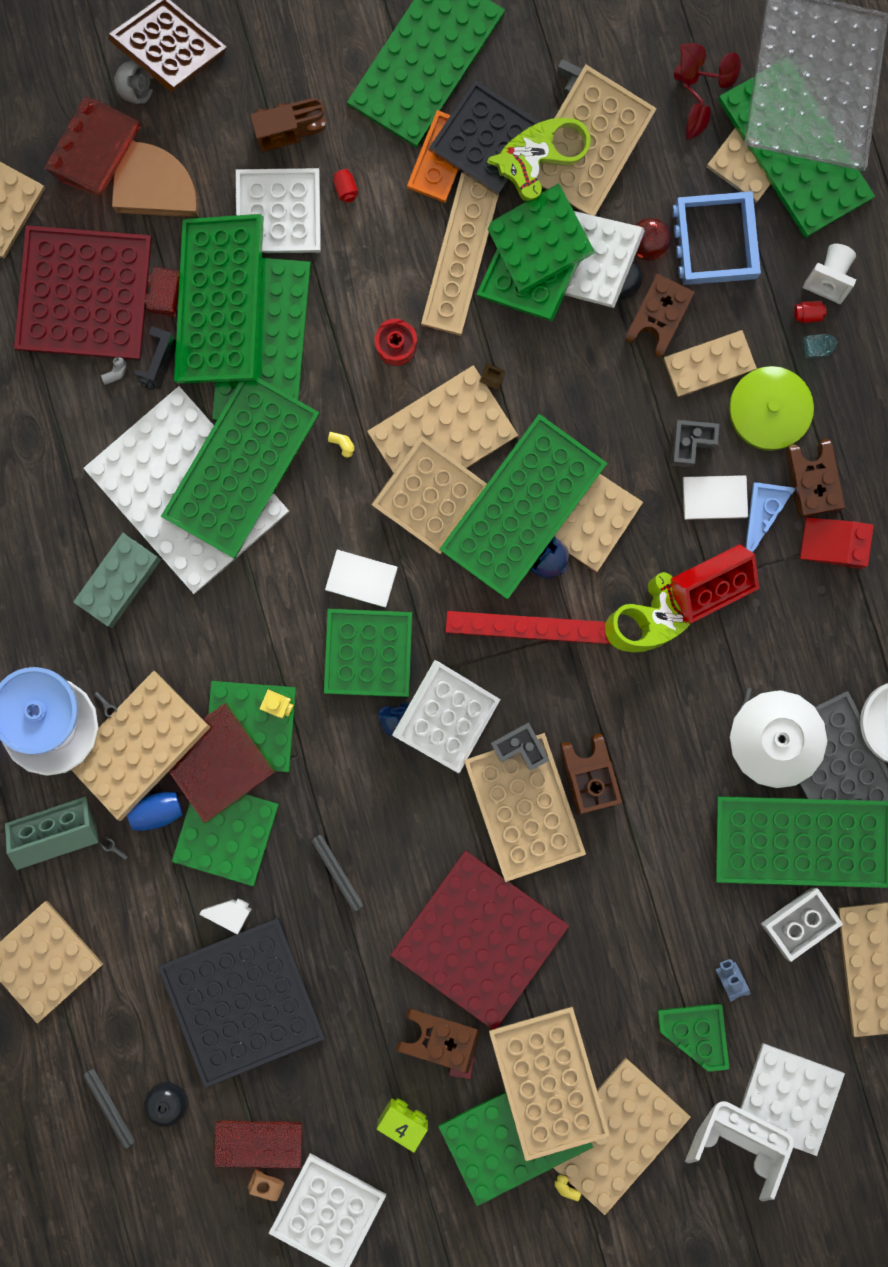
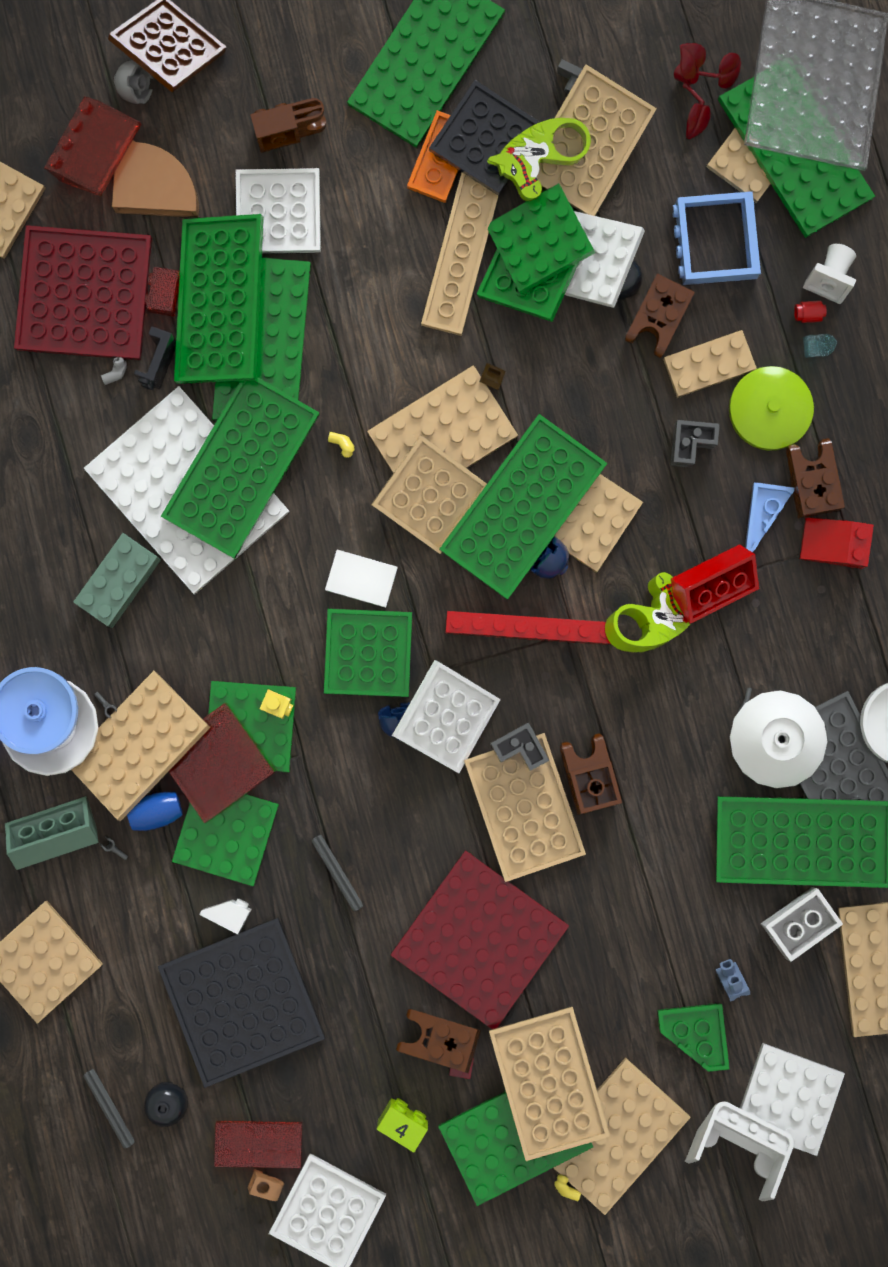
red brick [333,169,359,203] -> none
red brick [374,319,417,366] -> none
clear red cylinder [635,217,671,261] -> none
white tile [683,476,748,520] -> none

